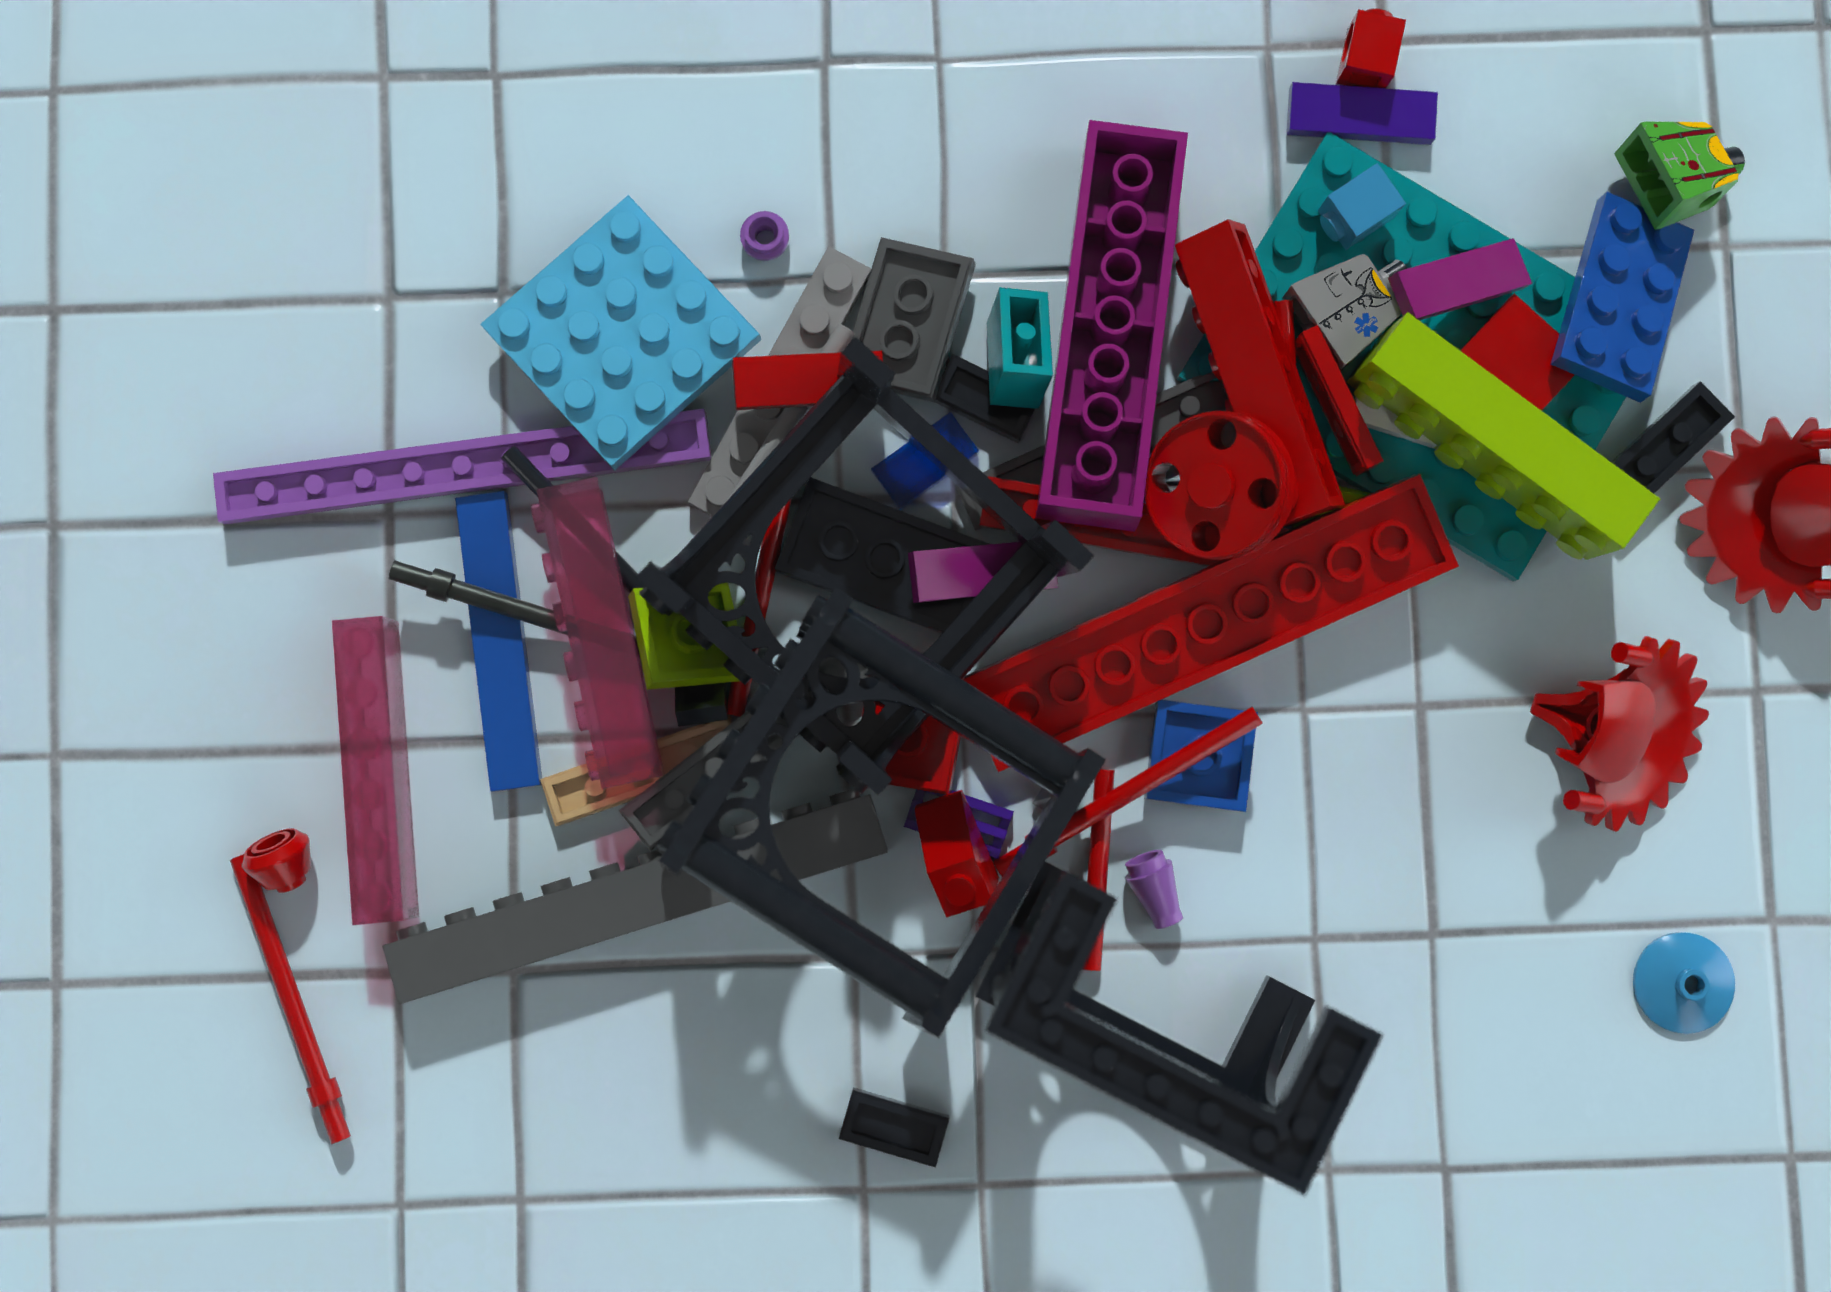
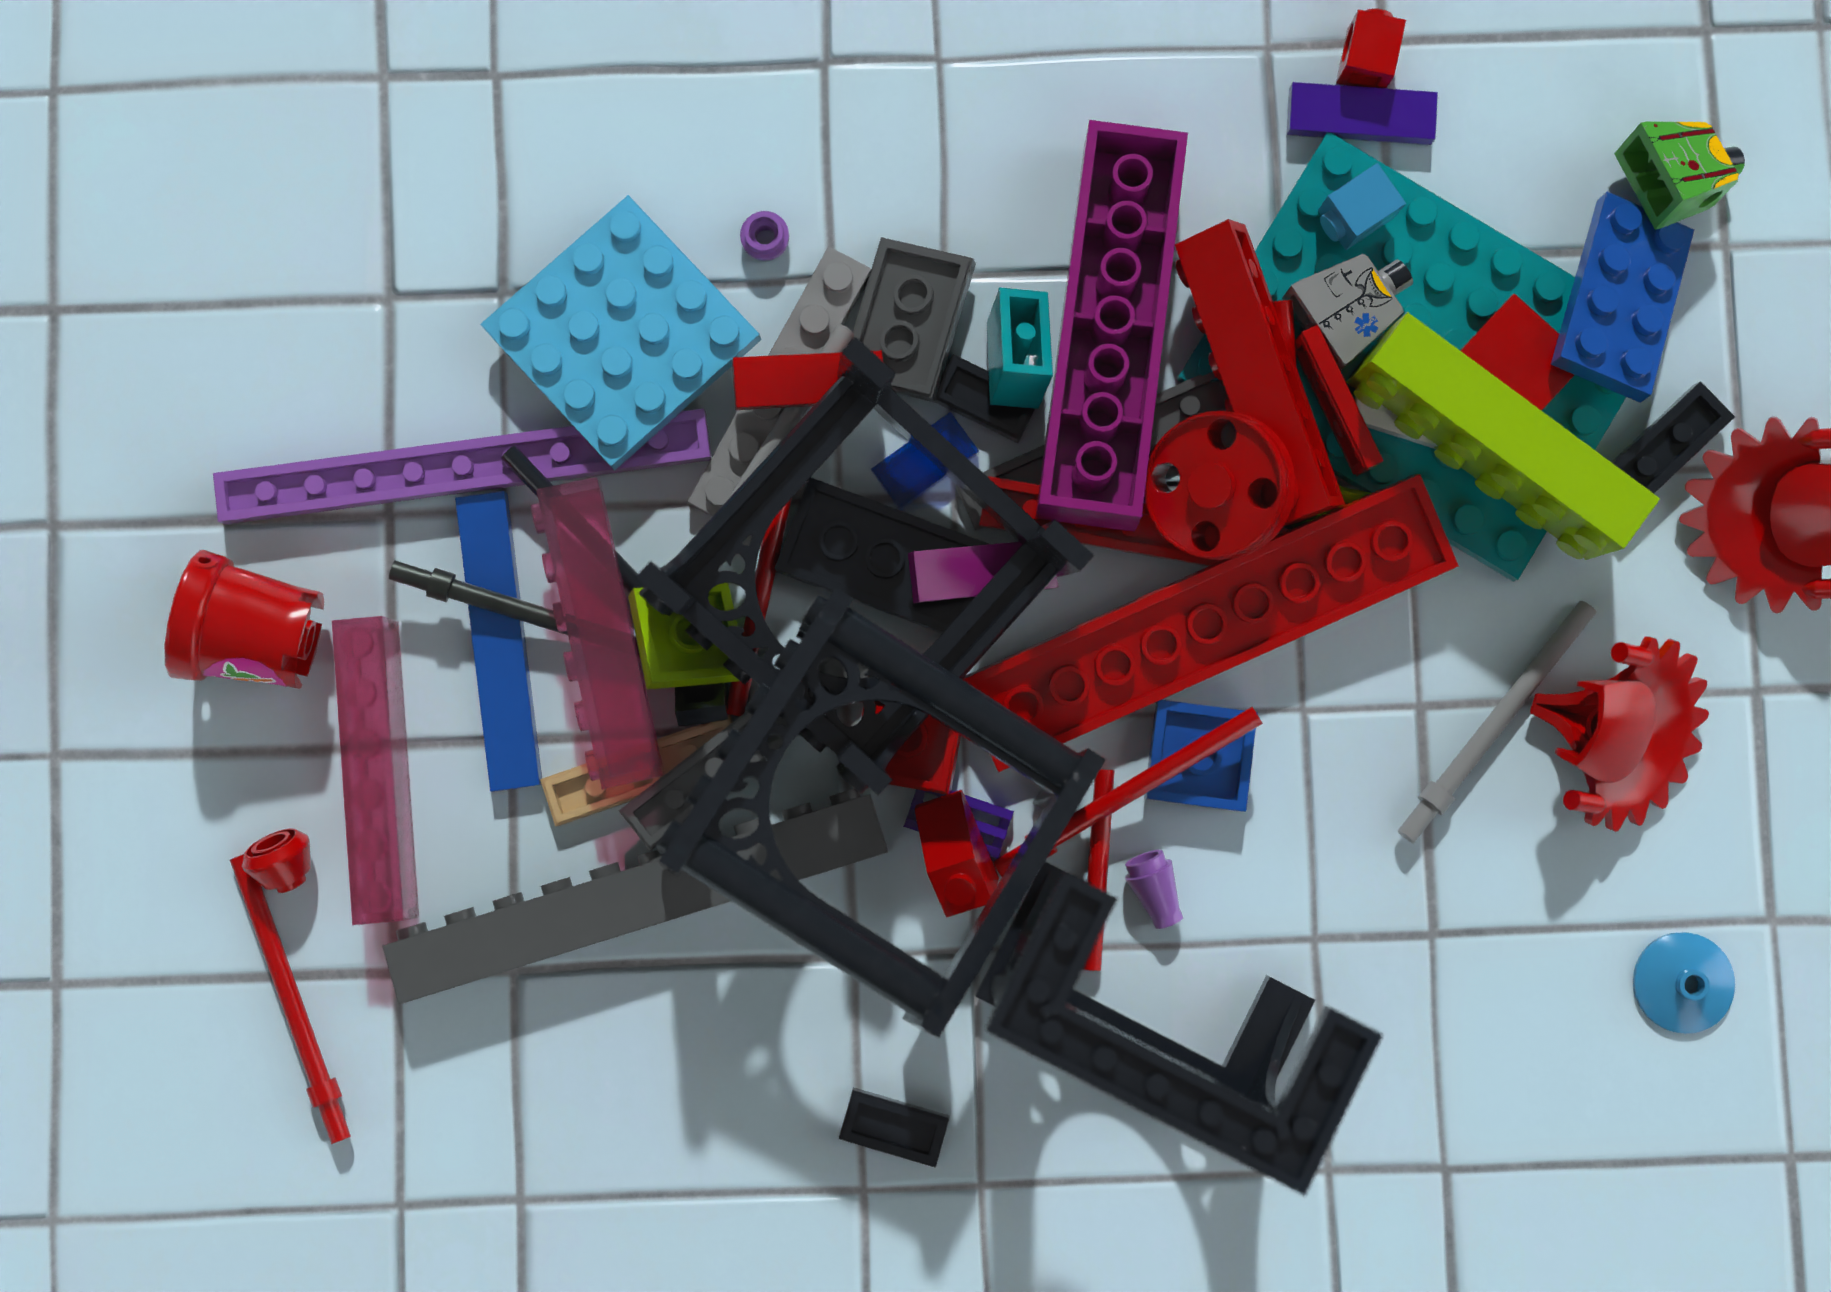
magenta tile [1388,238,1532,321] -> none
none -> red piece [164,550,324,689]
none -> light grey bar [1398,601,1596,843]

